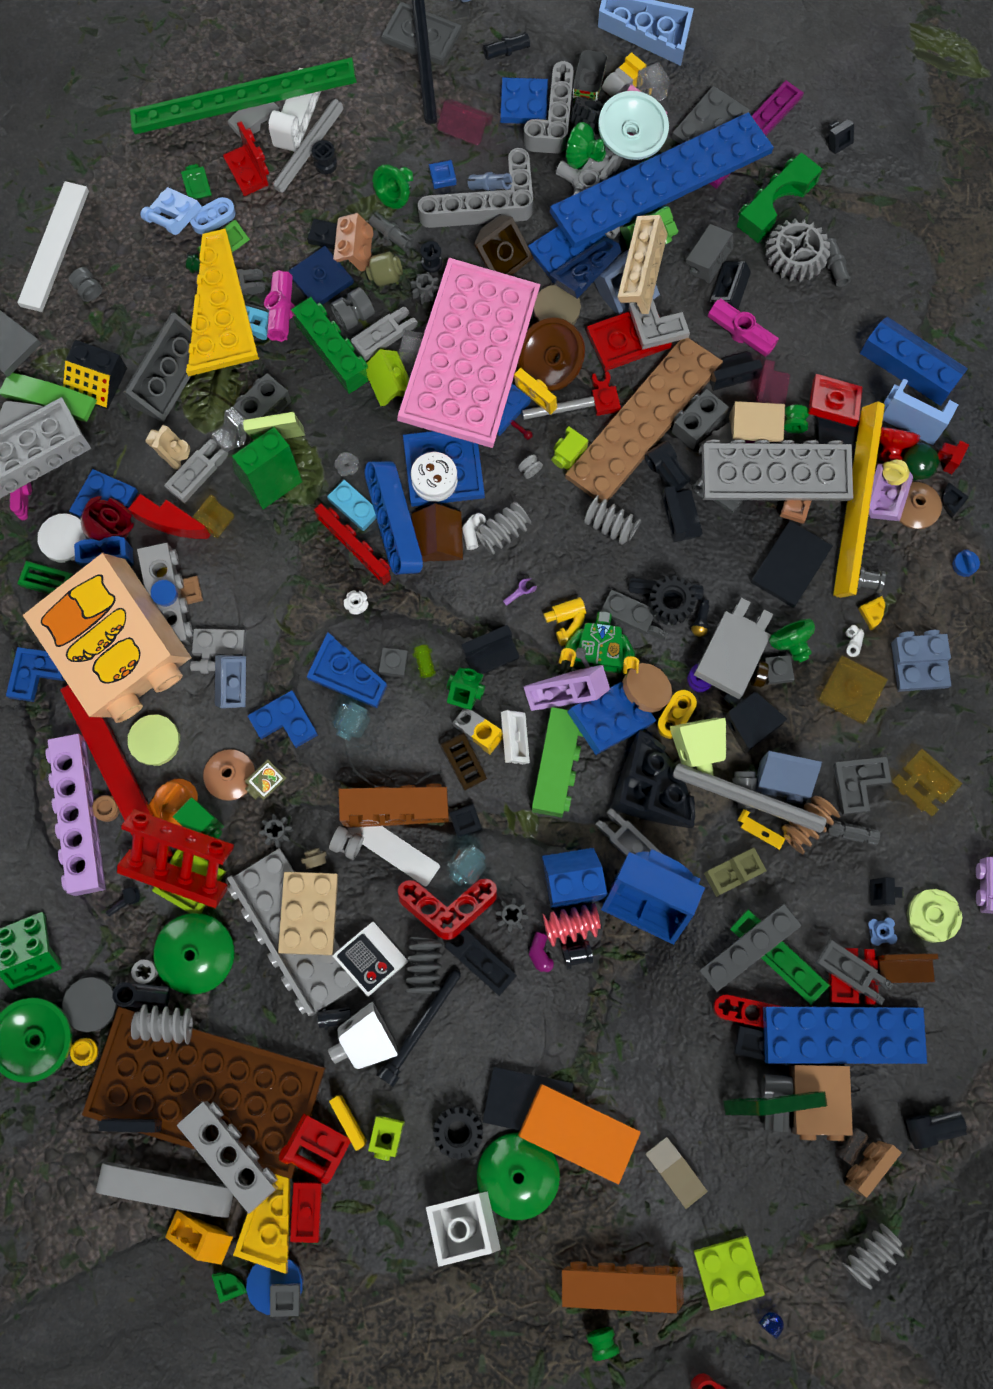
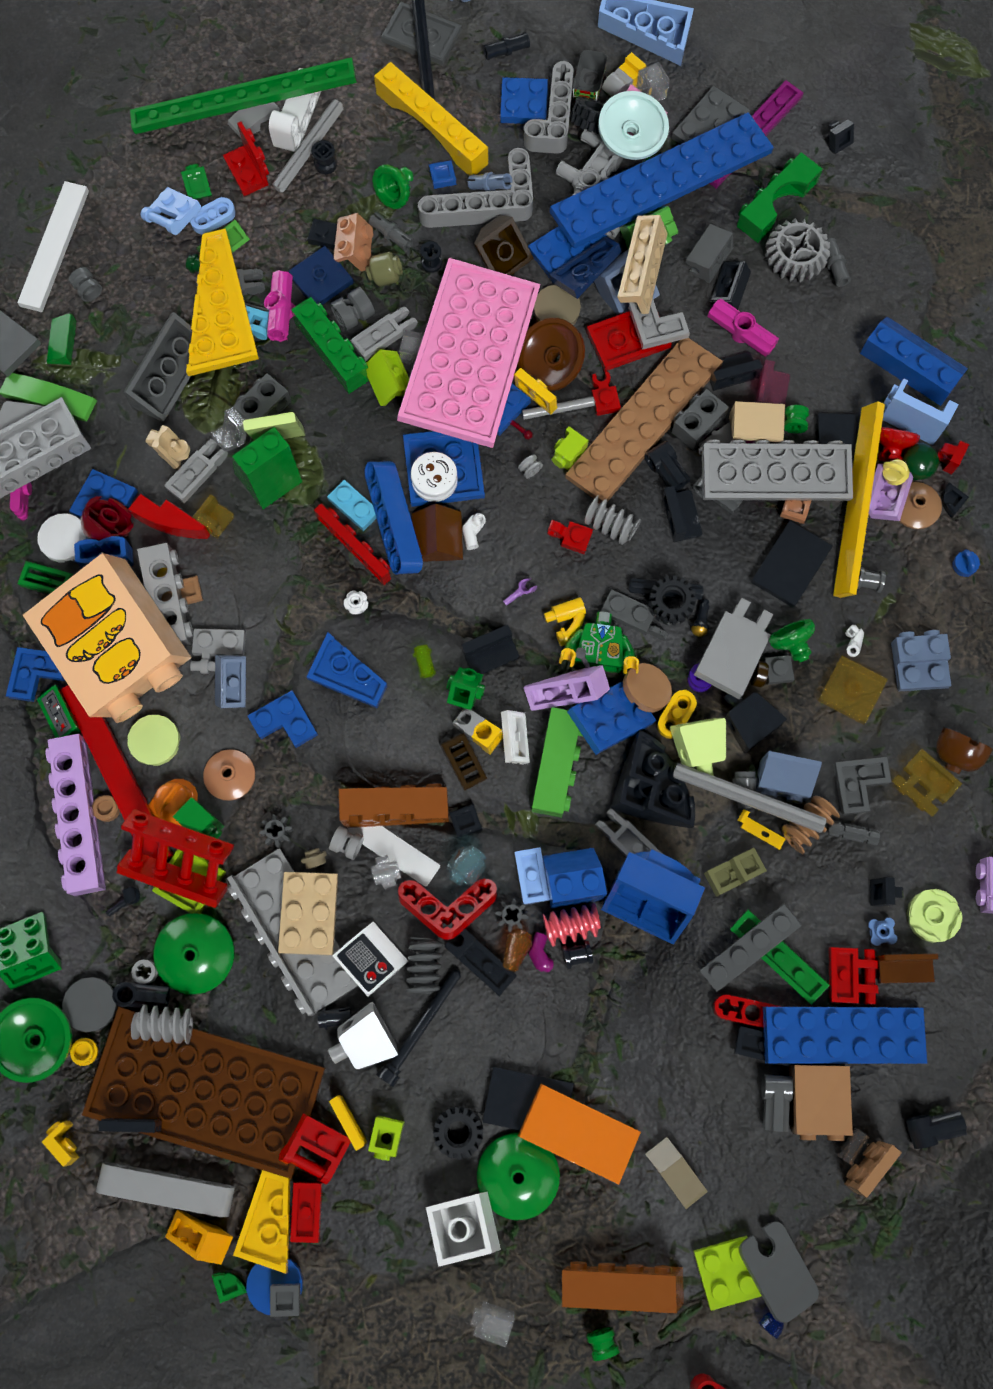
black slope [63,340,127,410] -> none
blue tile [151,580,178,607] -> none
light grey brick [177,1102,278,1214] -> none
brick [245,759,286,800] -> none
clear light blue head [332,701,370,741] -> none
clear plate [335,452,359,476] -> none
dark grey plate [379,648,408,678] -> none
dark grey gear [411,272,439,304] -> none
clear pink panel [437,99,493,145] -> none
light grey piece [476,502,531,555] -> none
green hair [566,122,606,169] -> none
dark green beam [723,1091,828,1116] -> none
red plate [808,374,862,427] -> none
dark grey hinge [815,940,893,1005] -> none
light grey piece [842,1223,905,1290] -> none
yellow tile [858,596,885,630] -> none
none -> slope [37,685,81,738]
none -> yellow bracket [42,1120,79,1167]
none -> green slope [46,314,77,365]
none -> clear gear [370,855,402,889]
none -> yellow arch [374,62,488,176]
none -> clear brick [470,1301,515,1348]
none -> clear orange cone [503,929,532,971]
none -> light blue plate [514,847,550,905]
none -> red plate [547,520,593,554]
none -> dark grey piece [739,1222,819,1323]
none -> reddish brown cylinder [936,727,993,774]

